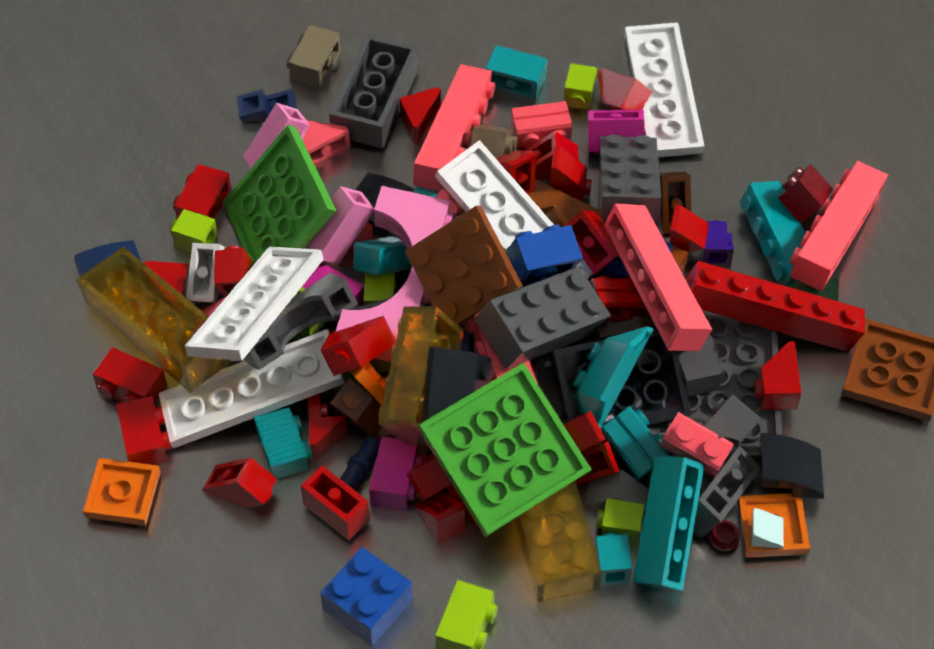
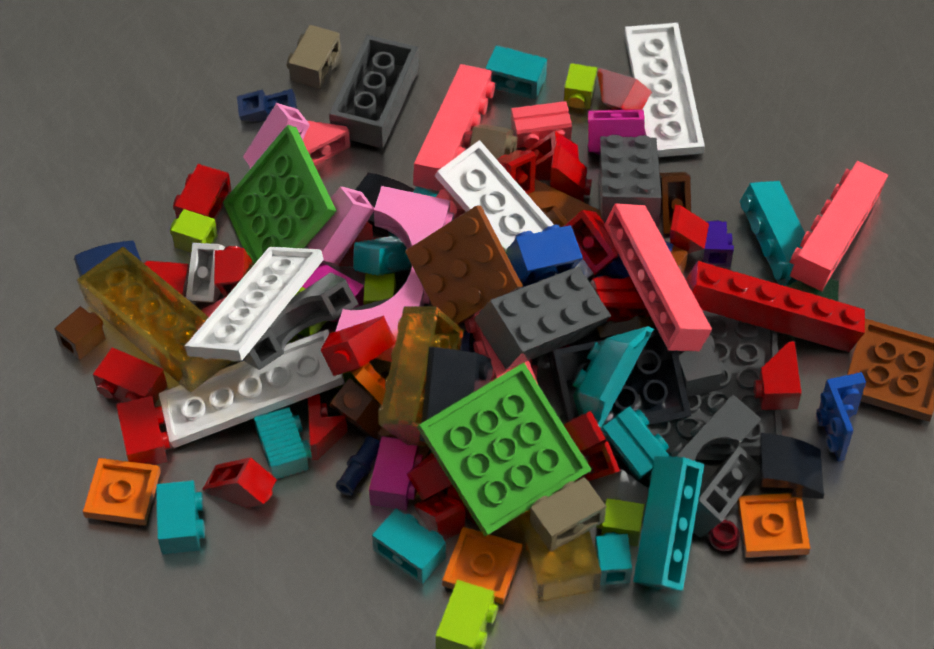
red brick [301,465,370,540] -> none
blue brick [320,547,413,646] -> none
red slope [399,87,441,146] -> none
coral brick [659,412,734,478] -> none
light aqua slope [751,508,783,549] -> none
dark red brick [778,164,833,223] -> none
none -> reddish brown brick [54,306,105,361]
none -> teal brick [156,480,205,554]
none -> teal brick [372,509,446,584]
none -> orange plate [442,526,523,604]
none -> dark tan brick [530,477,606,552]
none -> blue bracket [816,372,866,462]

